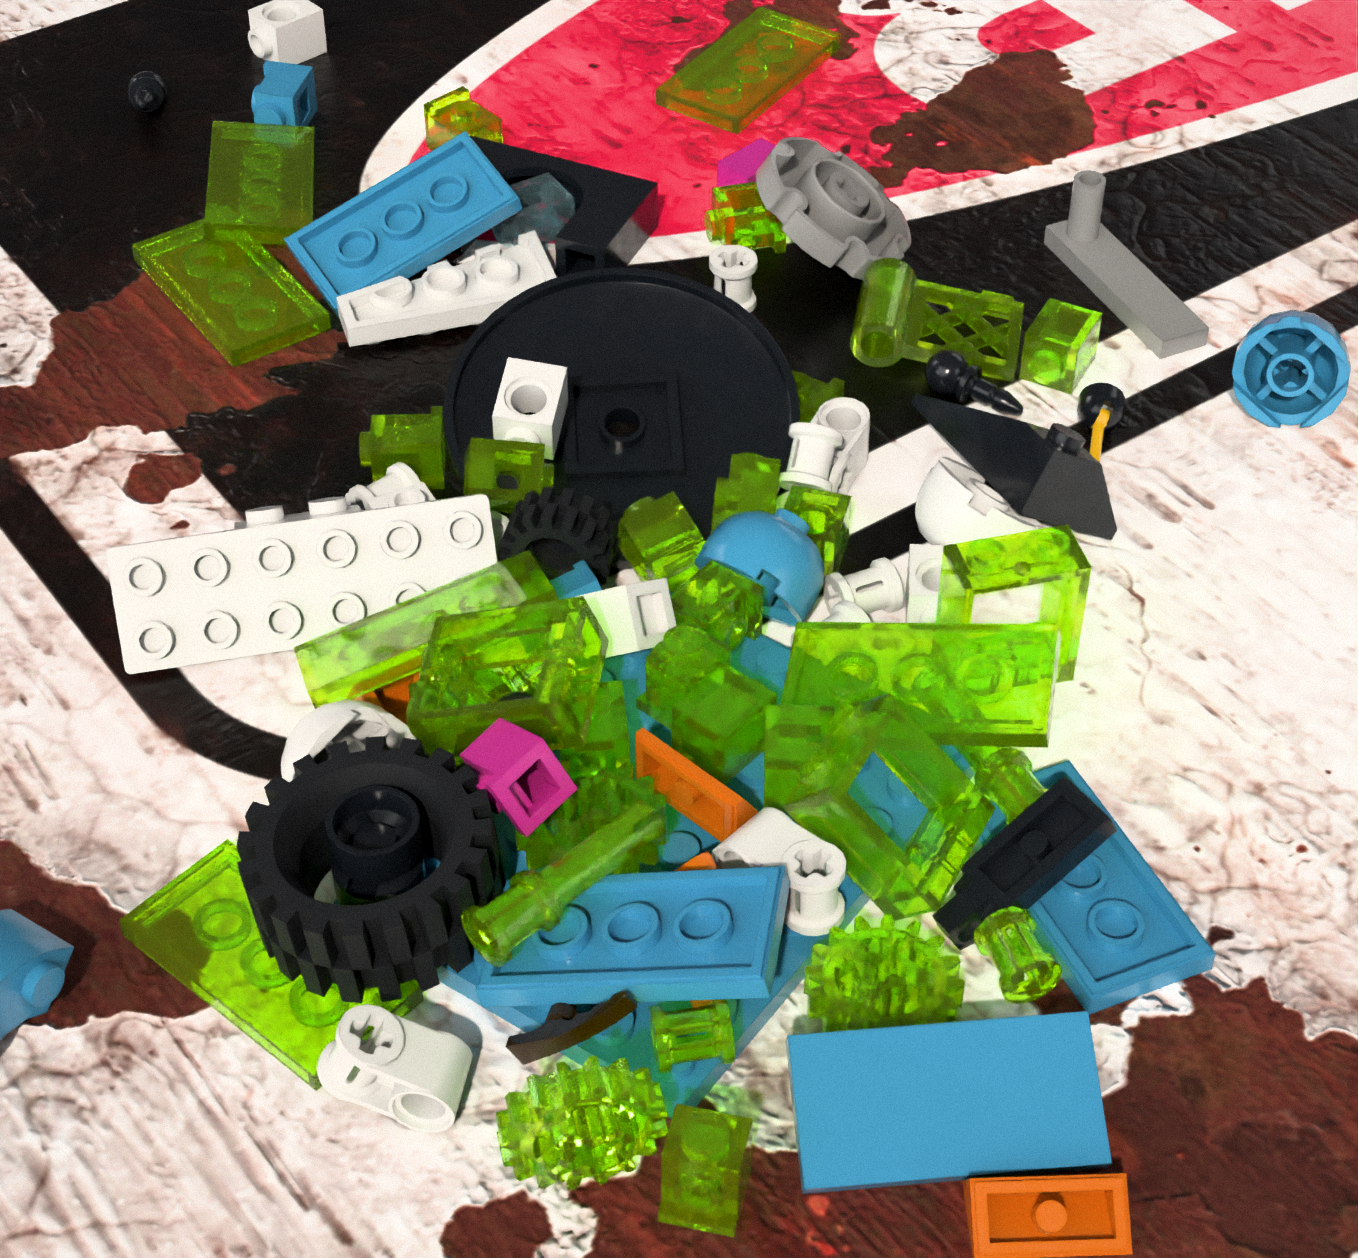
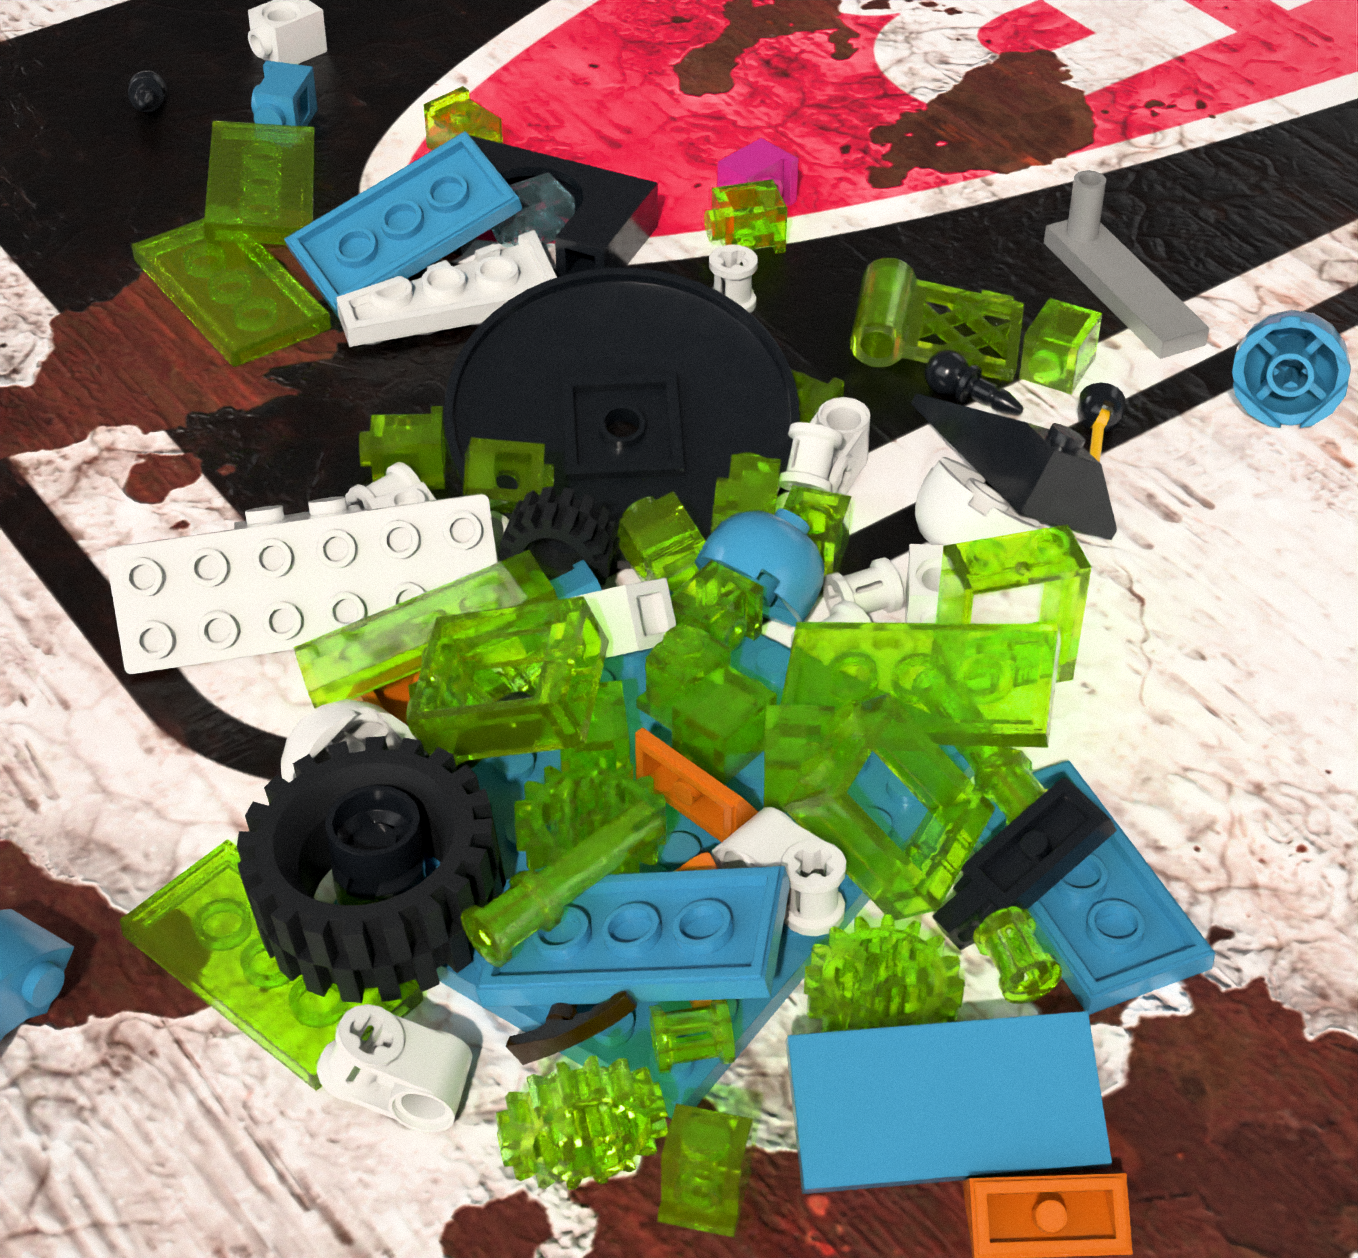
dark pink brick [459,717,578,837] -> none
white brick [492,357,568,460] -> none
clear neon green tile [656,7,841,134] -> none
light grey piece [756,137,911,281] -> none

